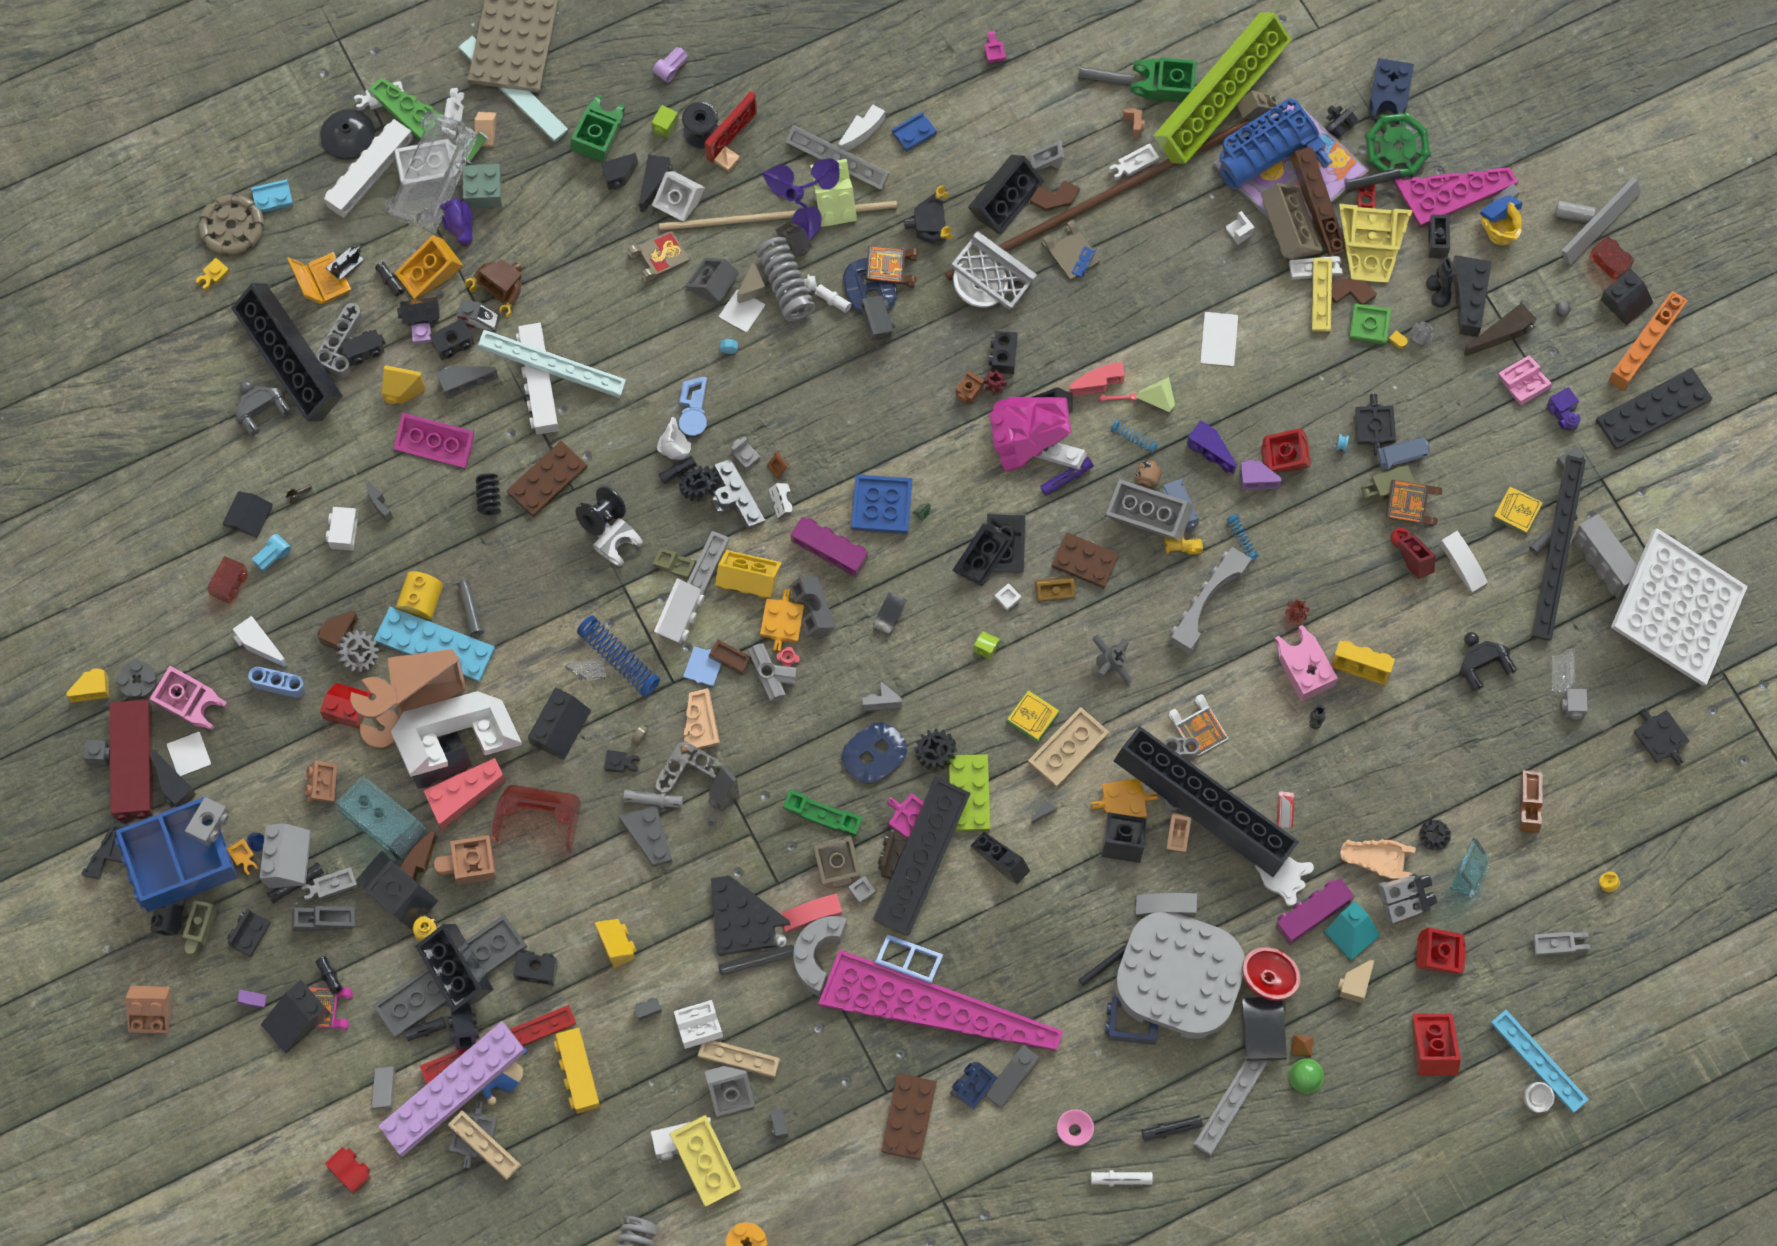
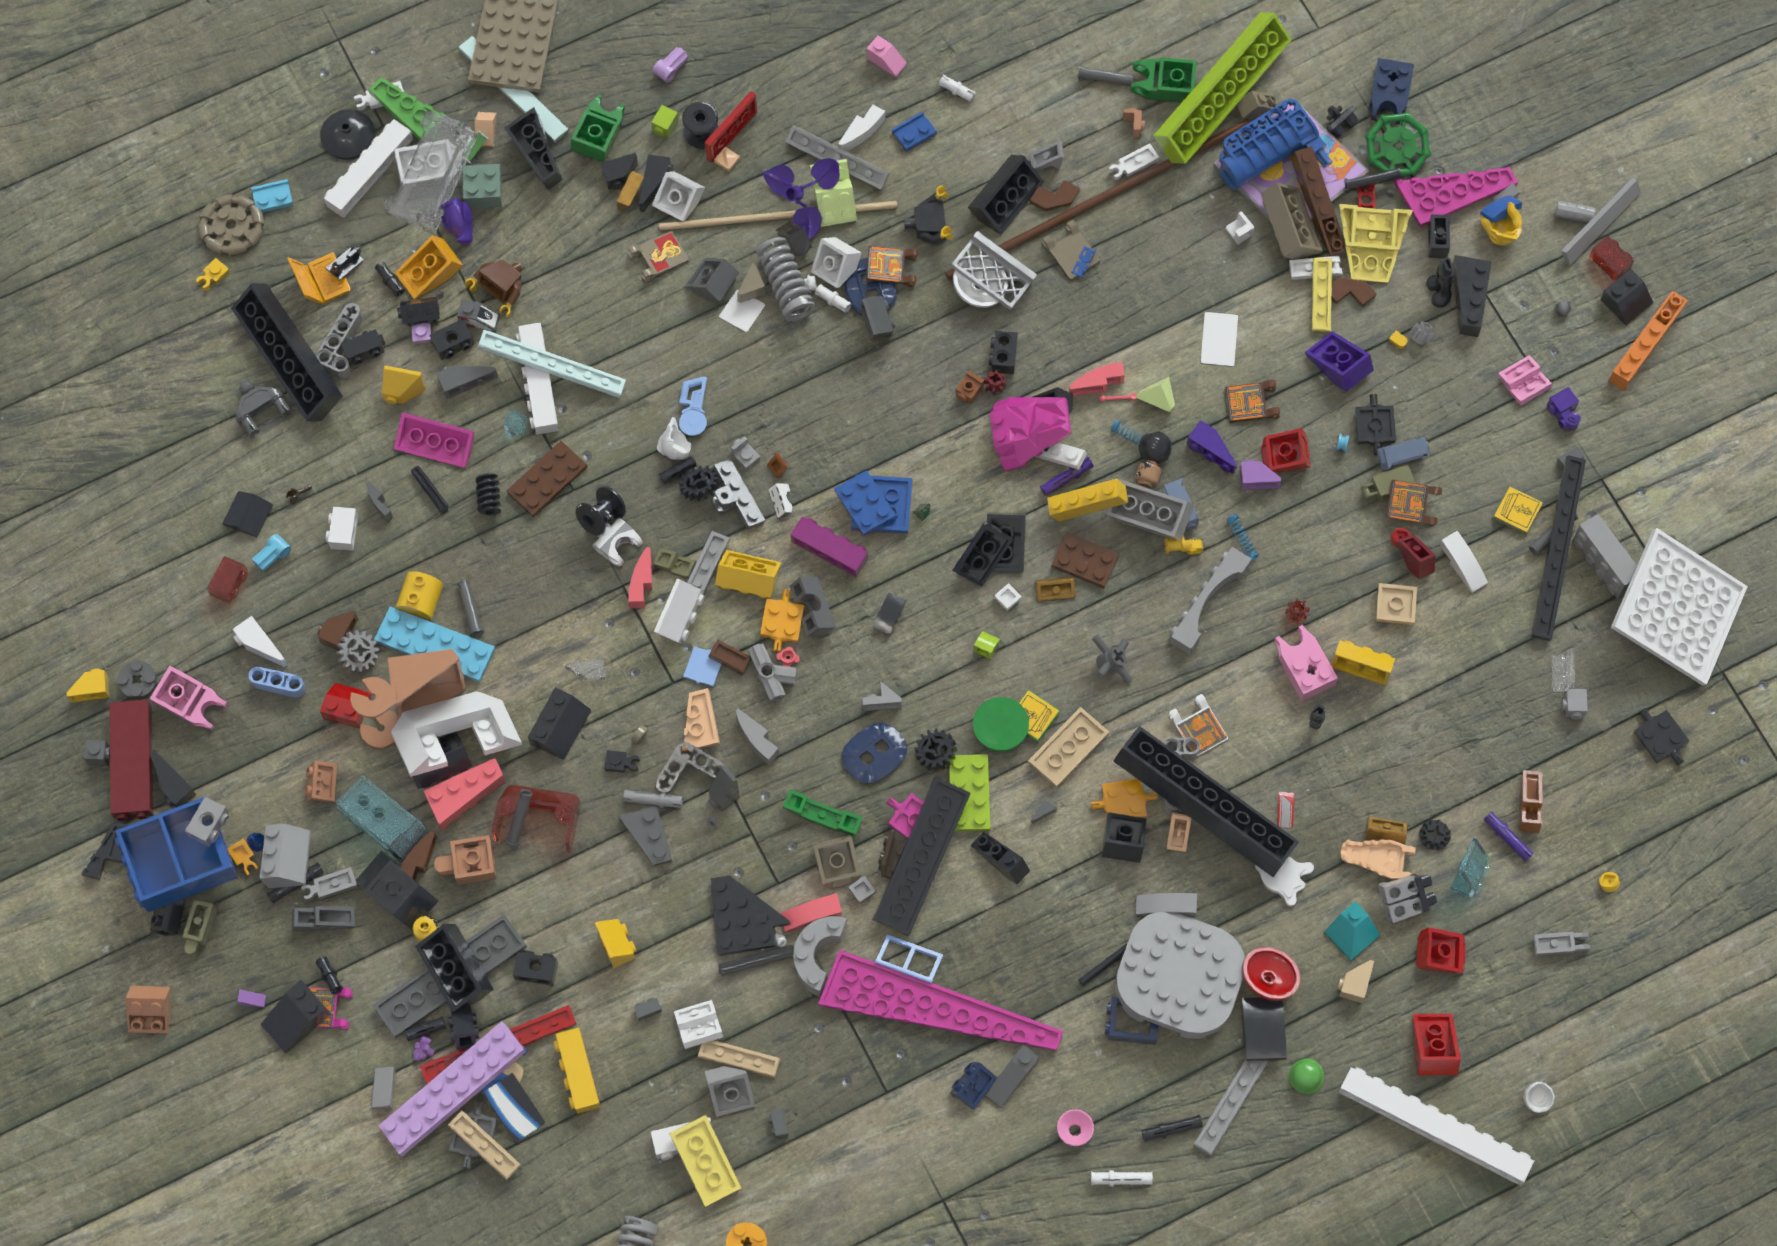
white sticker [167,732,211,776] -> none
black bracket [227,908,271,957] -> none
red brick [325,1147,371,1195] -> none
white plate [441,88,464,139] -> none
blue piece [577,615,660,696] -> none
medium azure tile [720,339,738,354] -> none
reddish brown plate [881,1073,937,1160] -> none
dark pink plate [984,30,1006,63] -> none
magenta brick [1275,878,1354,945] -> none
dark orange slope [1291,1034,1314,1057] -> none
bright green tile [1349,303,1391,345] -> none
black connector [1459,632,1517,692] -> none
dark brown slope [1464,303,1536,356] -> none
medium azure plate [1490,1010,1589,1114] -> none
black plate [1596,368,1712,450] -> none
none -> black axle [411,466,449,513]
none -> medium lavender plant [413,1036,434,1061]
none -> sticker [483,1073,545,1143]
none -> black wedge [504,107,563,190]
none -> clear light blue slope [504,409,529,435]
none -> dark grey pin [504,789,533,847]
none -> pearl gold slope [617,171,644,210]
none -> coral slope [628,547,652,608]
none -> light grey slope [736,709,779,766]
none -> white slope [811,237,862,288]
none -> blue plate [834,470,896,536]
none -> bright pink slope [867,35,907,77]
none -> white pin [939,75,976,102]
none -> green piece [973,697,1029,753]
none -> yellow brick [1047,478,1128,522]
none -> black hair [1139,431,1172,464]
none -> flag [1225,379,1280,423]
none -> dark purple slope [1305,331,1374,392]
none -> white brick [1338,1067,1534,1186]
none -> pearl gold slope [1366,817,1407,845]
none -> tan plate [1376,583,1417,625]
none -> dark purple pin [1483,811,1534,862]

